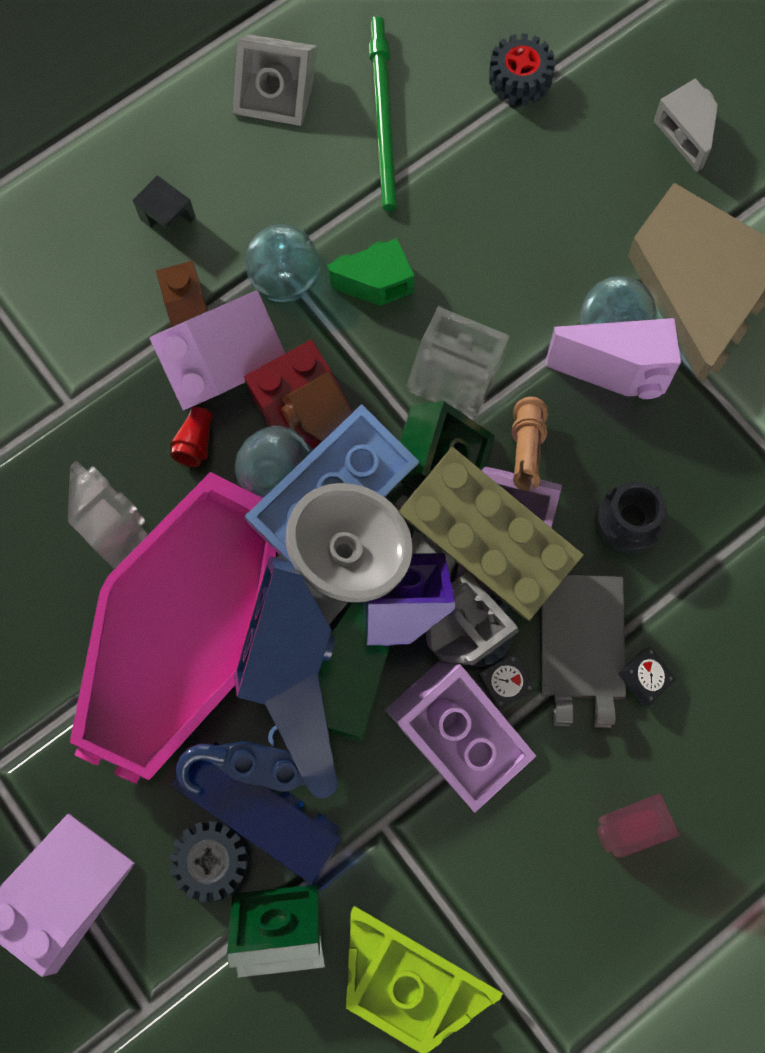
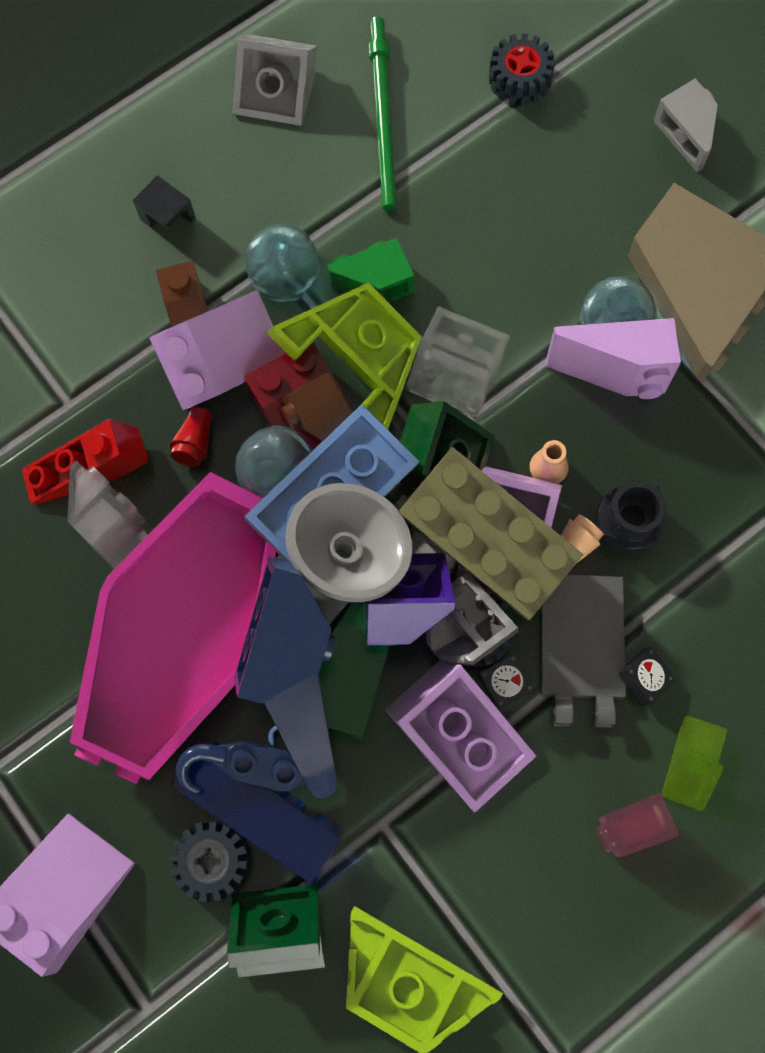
medium nougat pin [512,397,548,491] -> none
none -> red slope [22,419,149,505]
none -> lime wing [266,282,422,430]
none -> light nougat cone [530,440,569,484]
none -> light nougat cone [561,514,604,563]
none -> clear neon green slope [661,715,728,811]

